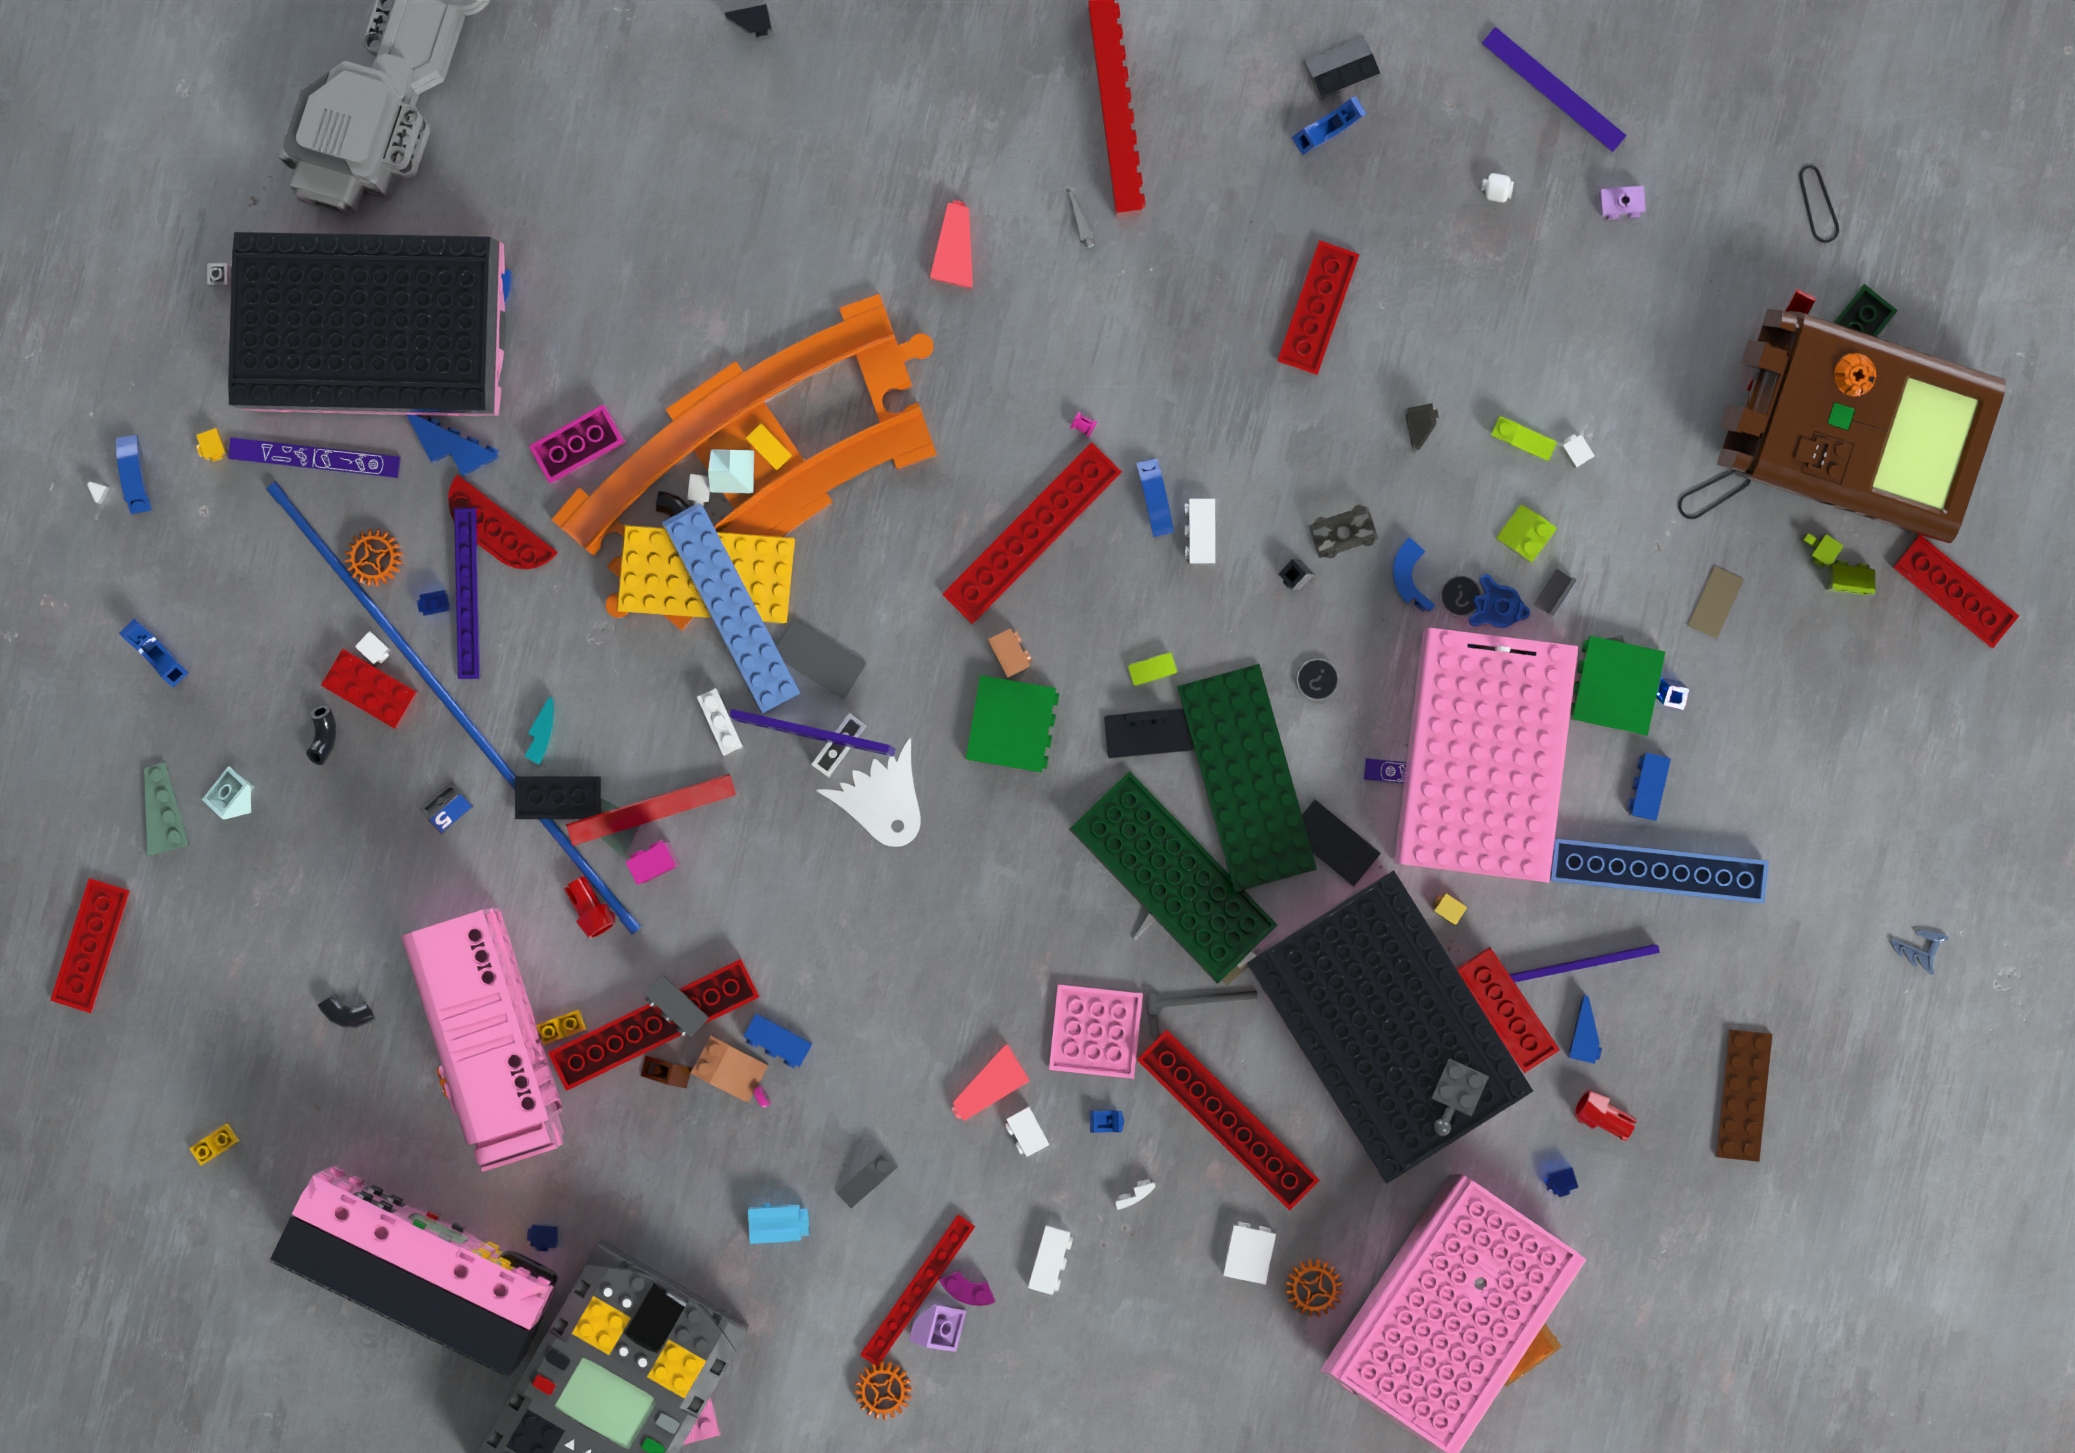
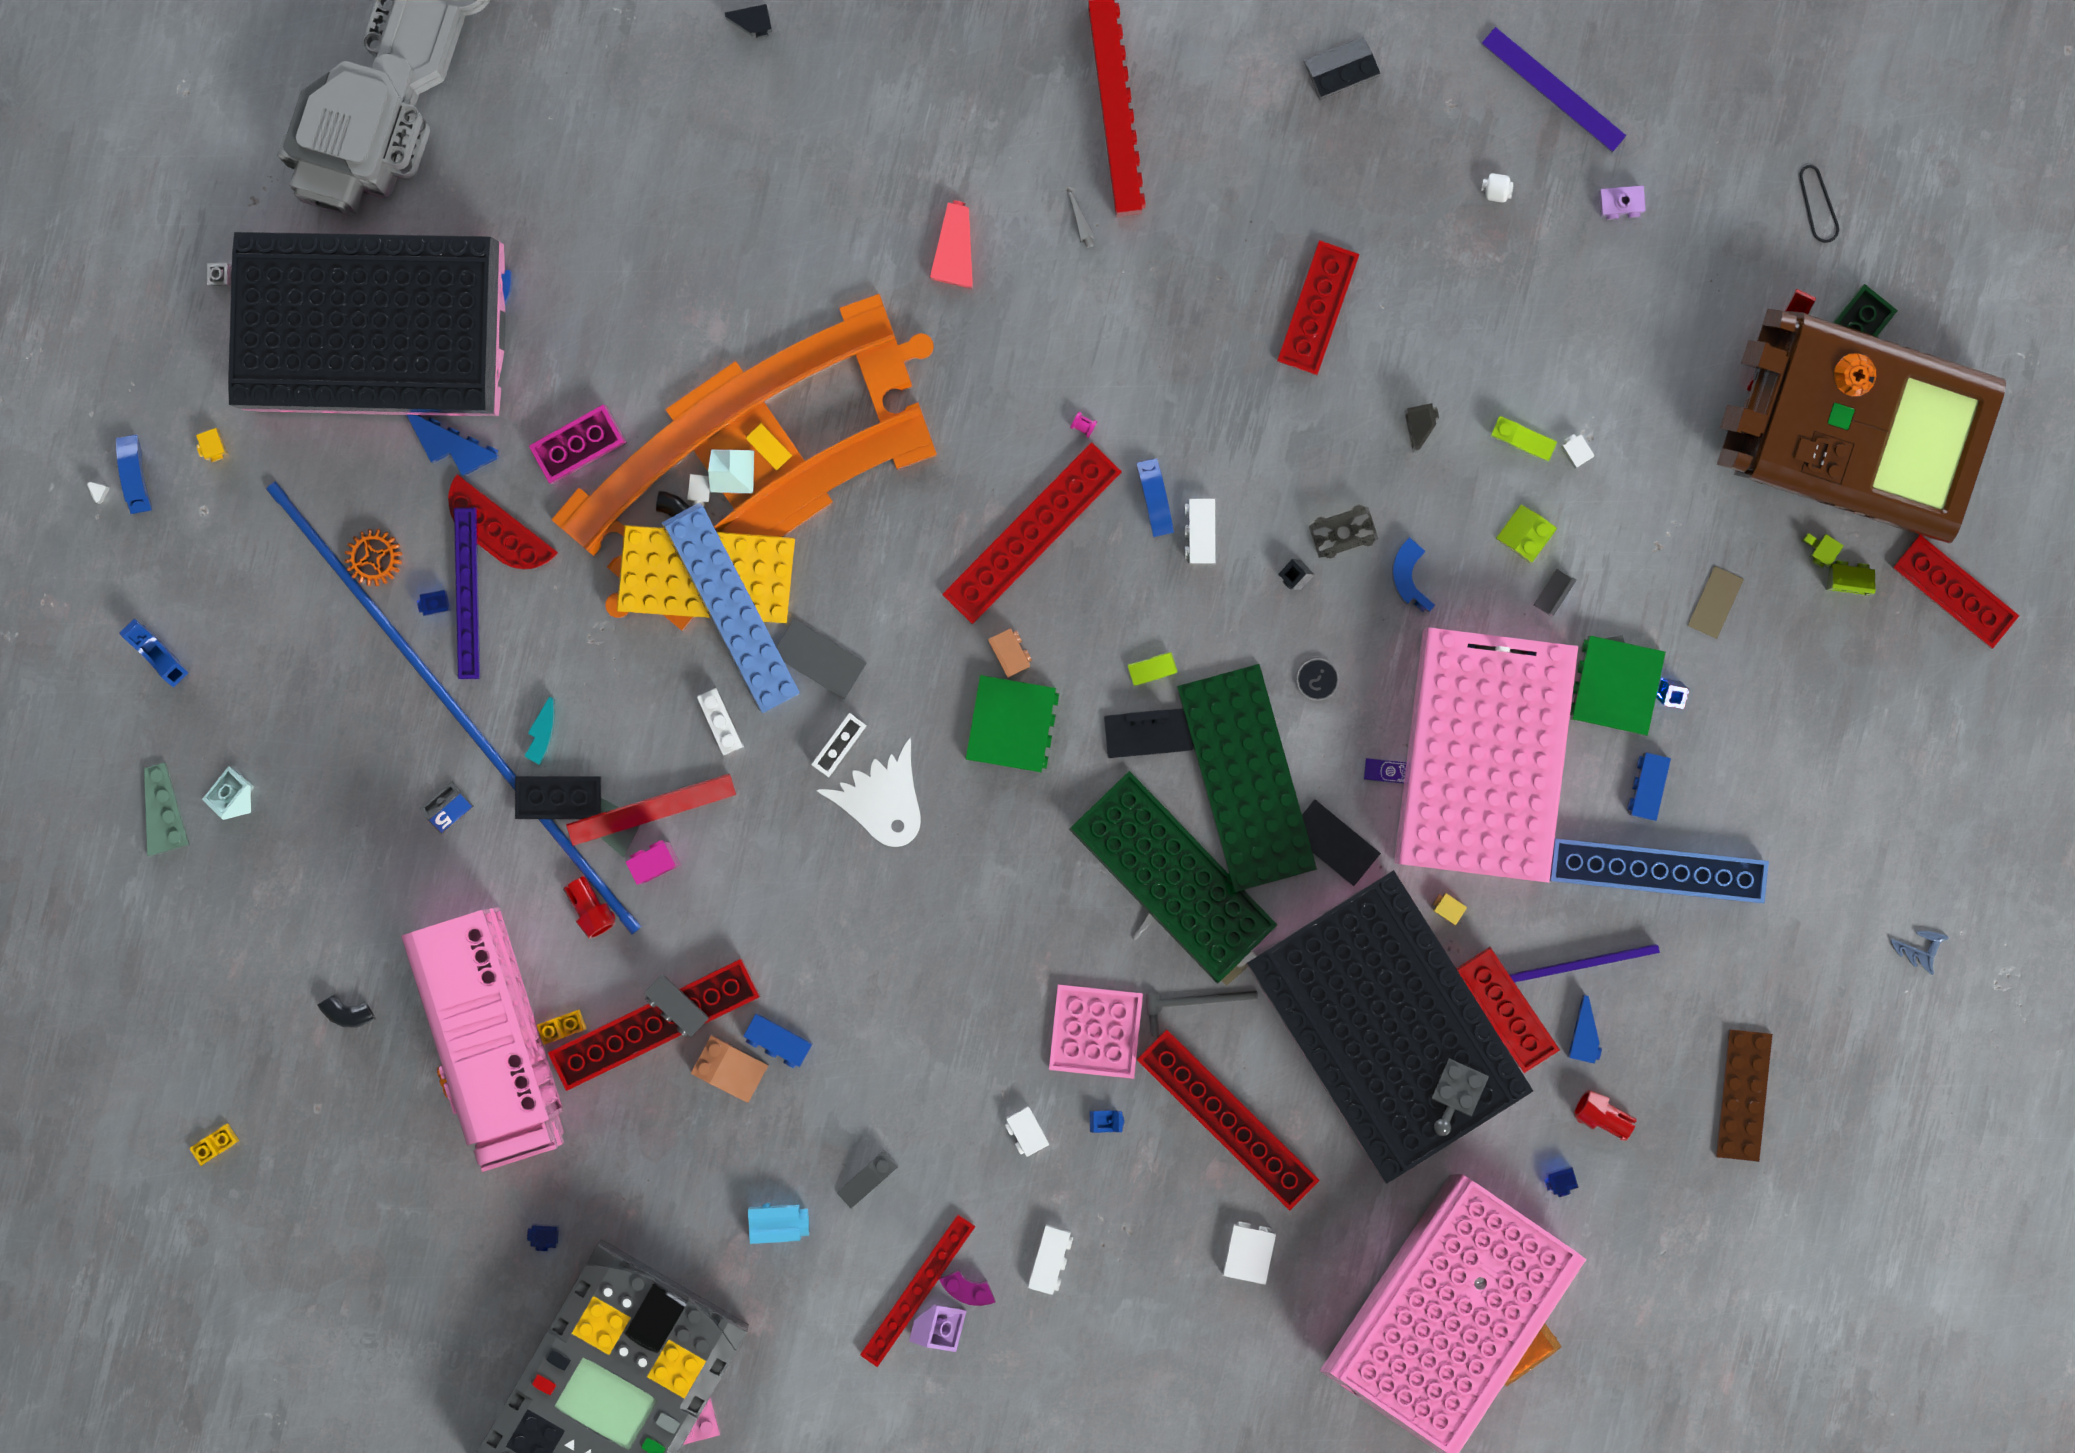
red plate [50,878,131,1013] -> none
dark purple tile [228,437,401,478] -> none
piece [270,1166,558,1377] -> none
black cylinder [306,705,336,765] -> none
red brick [321,649,419,729] -> none
white brick [355,631,390,665] -> none
reddish brown slope [641,1056,692,1089] -> none
dark purple tile [729,709,896,757] -> none
dark pink tile [753,1086,771,1108] -> none
orange gear [854,1361,912,1420] -> none
coral slope [951,1044,1030,1121] -> none
white slope [1115,1179,1156,1210] -> none
orange gear [1285,1259,1343,1317] -> none
blue arch [1291,96,1367,156] -> none
black tile [1439,575,1482,617] -> none
blue tile [1468,574,1530,628] -> none
black piece [1678,470,1751,519] -> none

